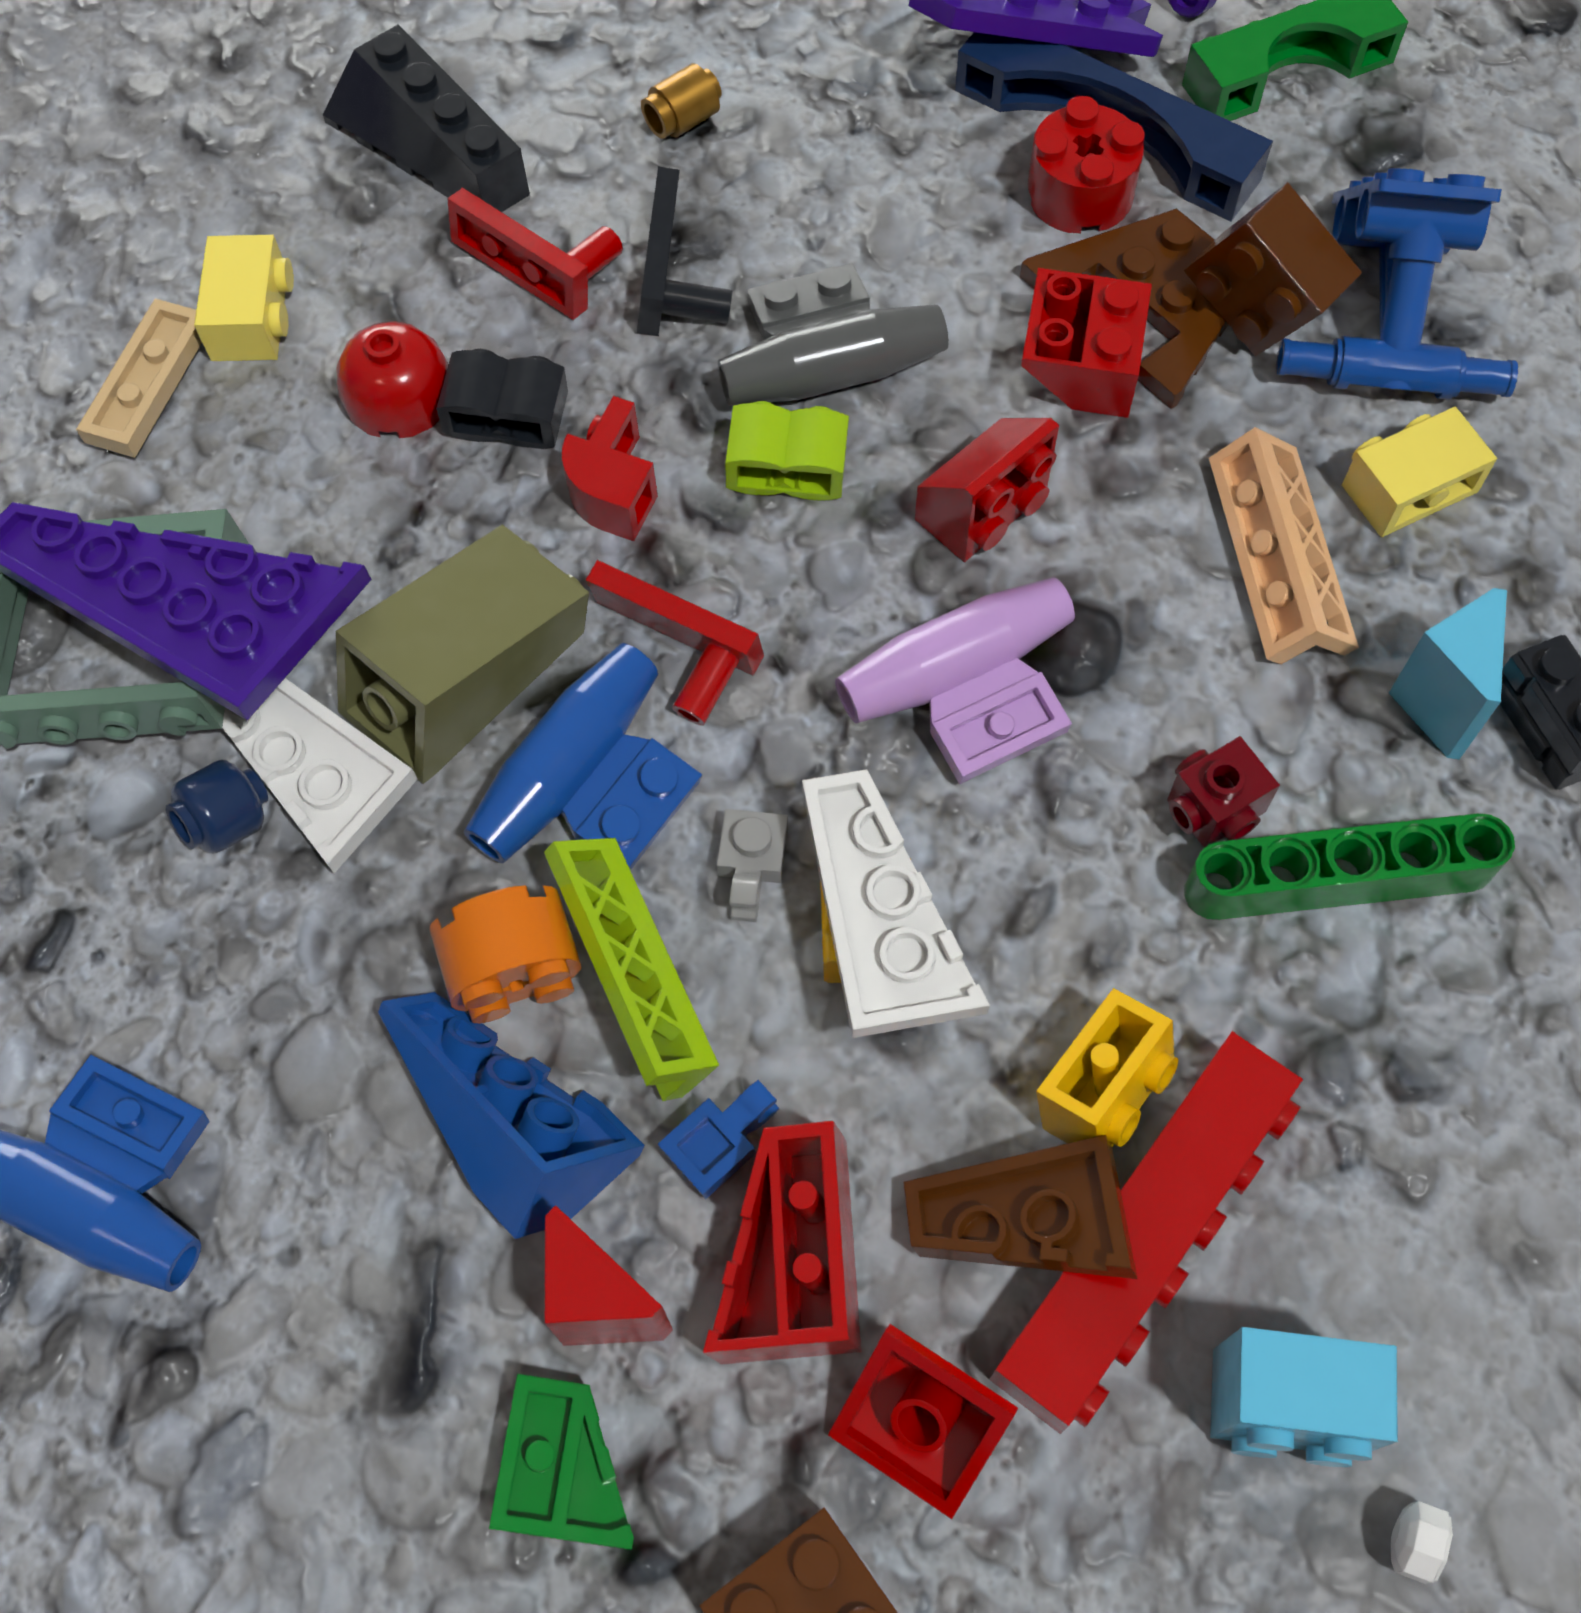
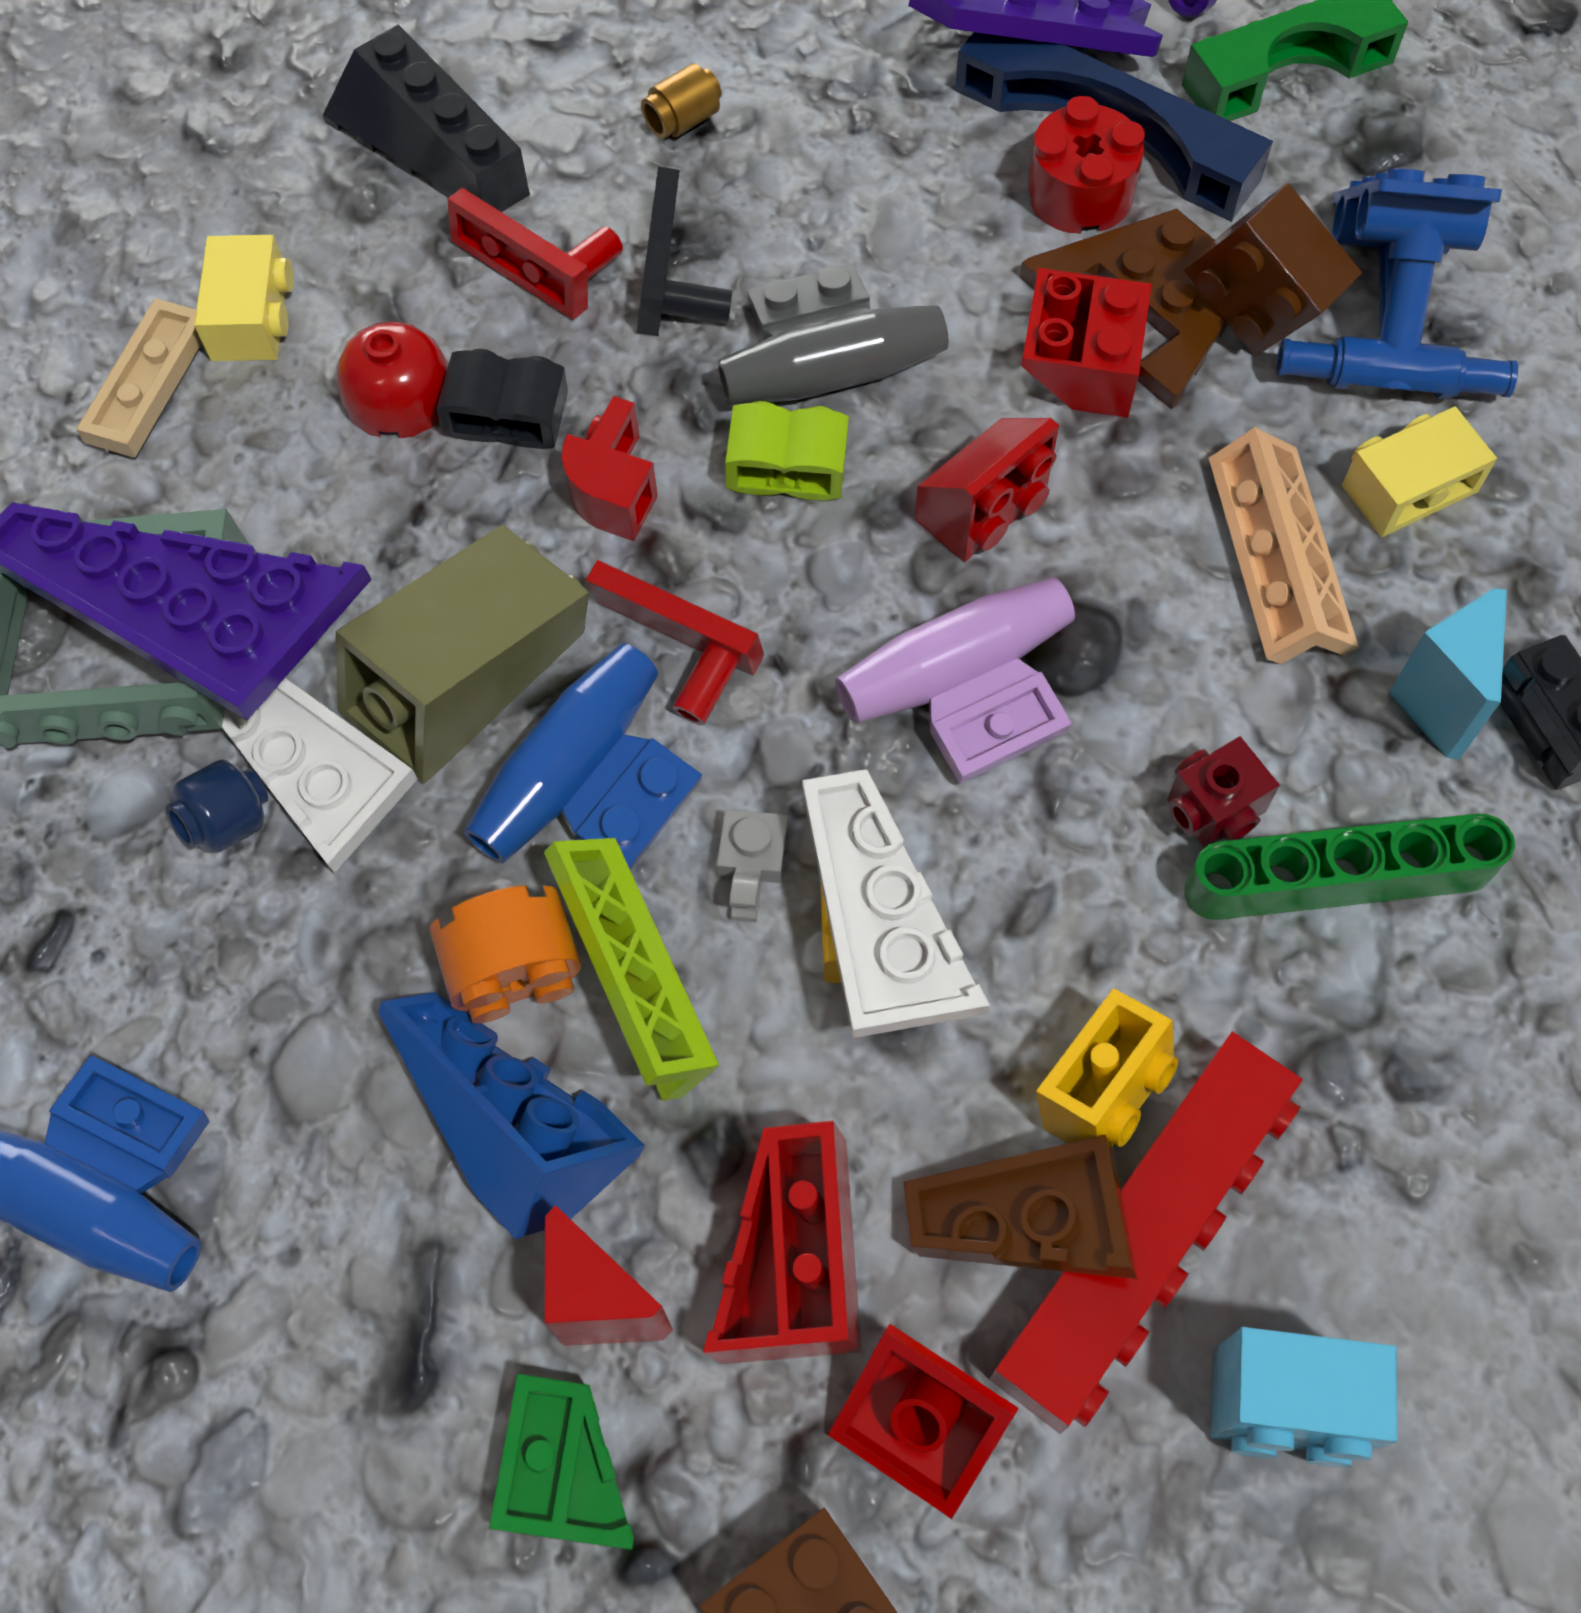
blue plate [658,1080,779,1200] -> none
white tile [1390,1501,1453,1584] -> none

